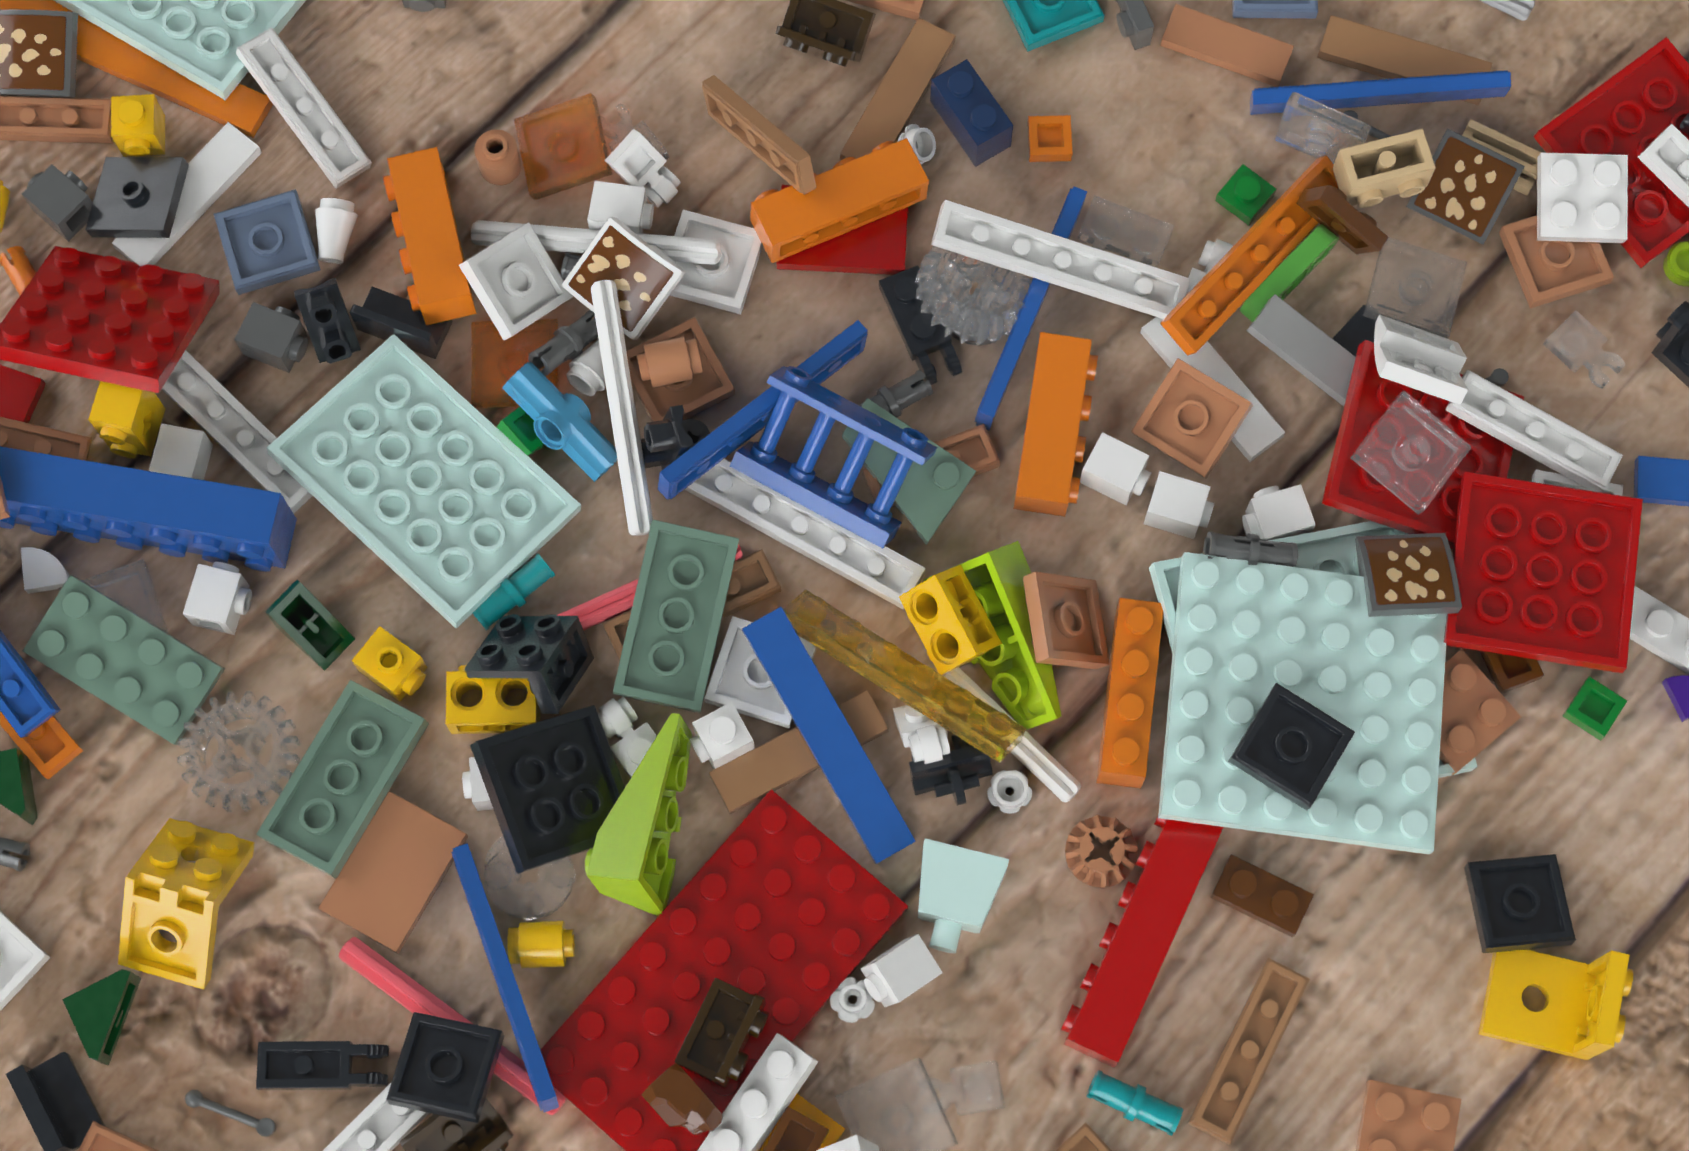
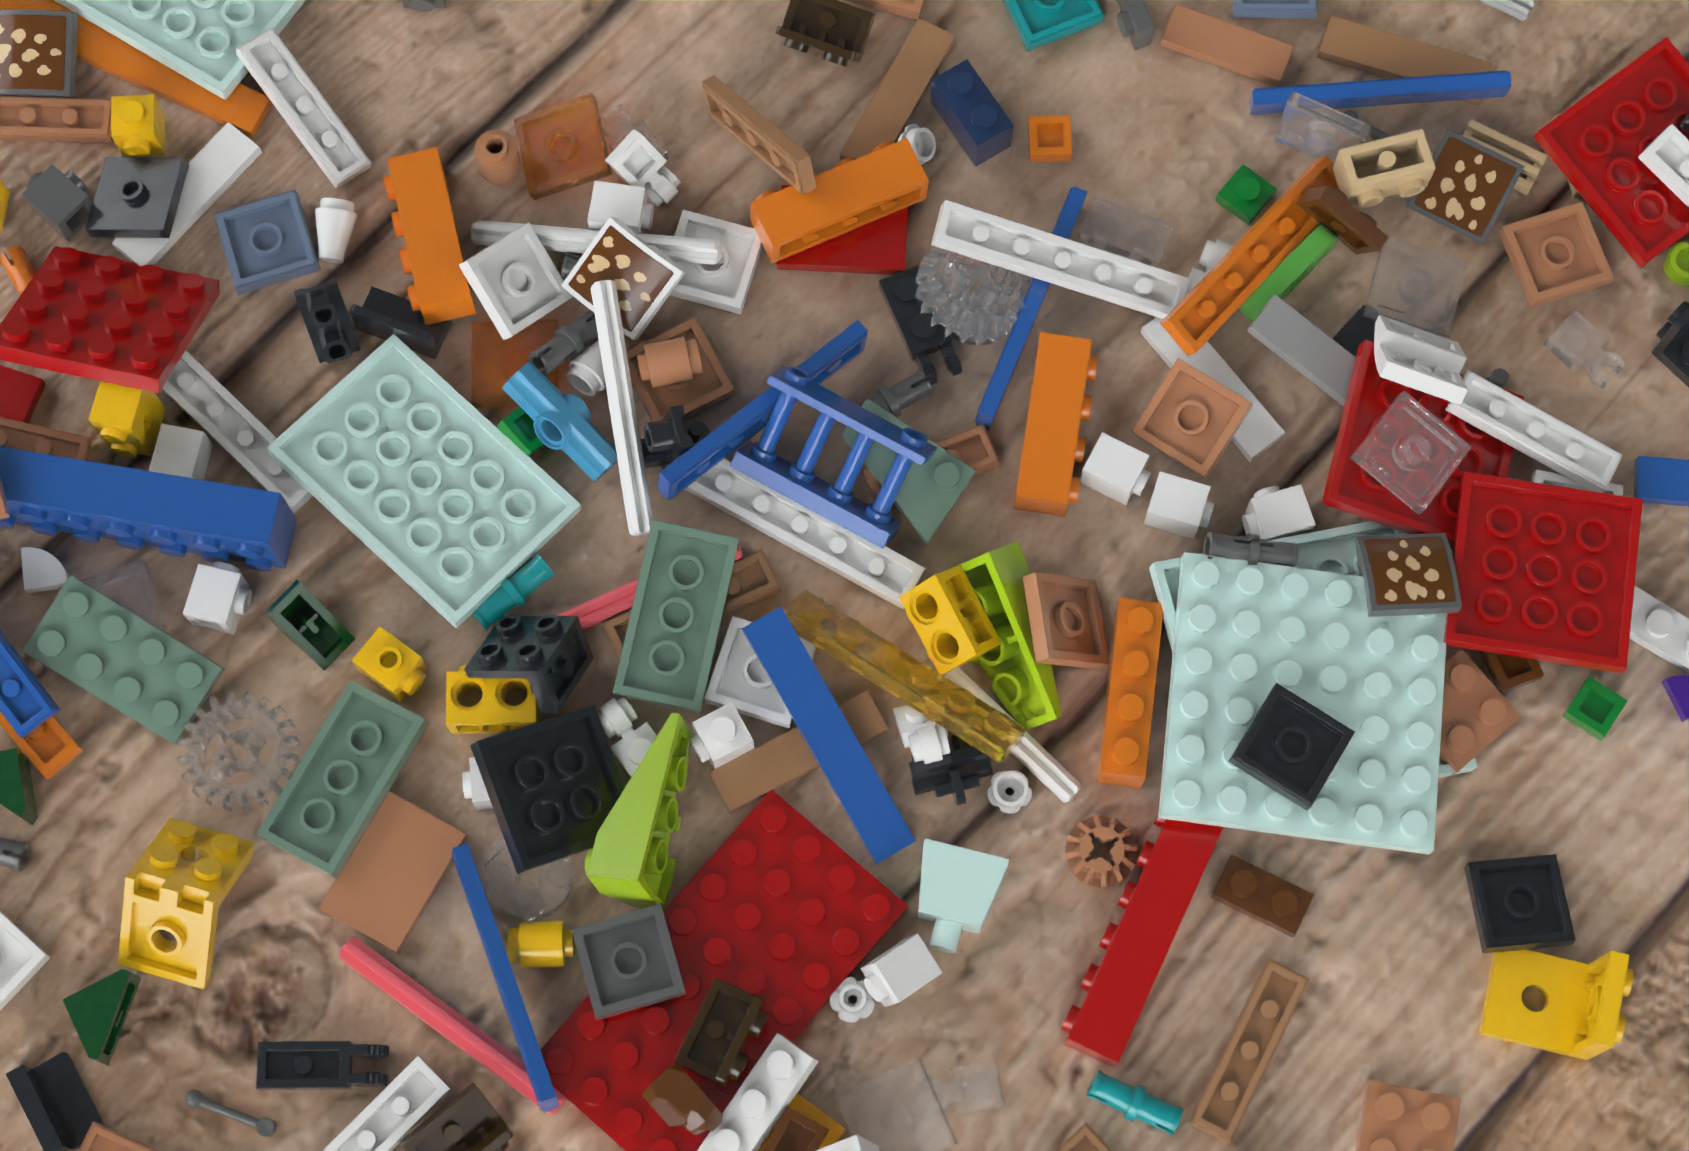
dark grey brick [234,302,308,373] -> none
black plate [386,1012,504,1123] -> none
white plate [1537,153,1628,243] -> none
none -> dark grey plate [572,903,686,1020]

